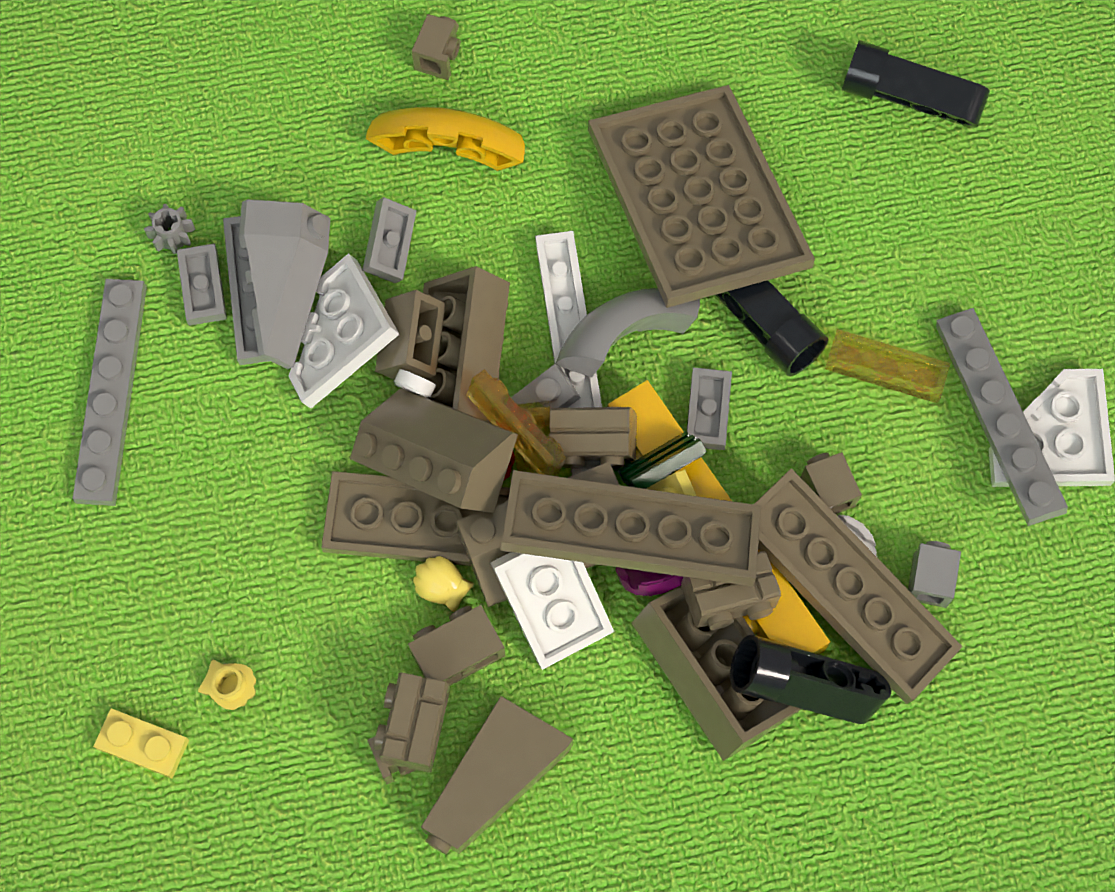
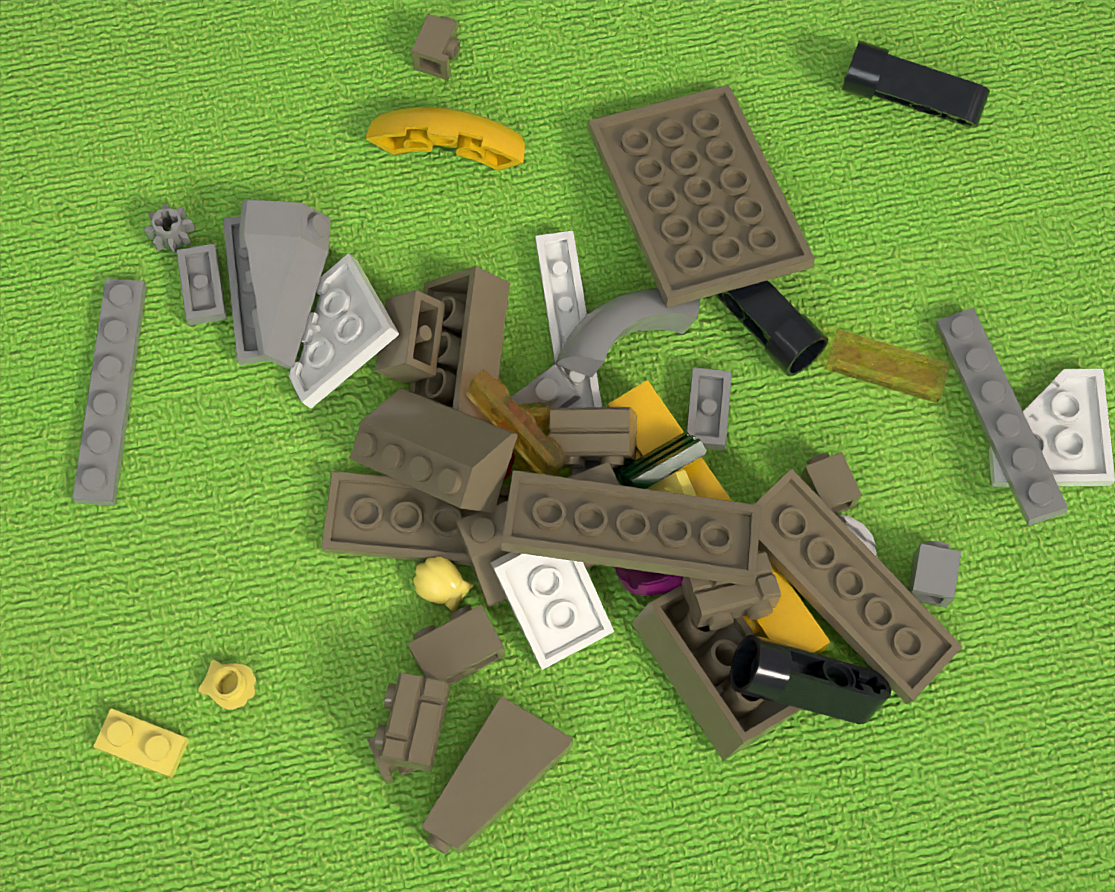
light grey plate [362,197,417,283] -> none
white tile [394,369,436,398] -> none

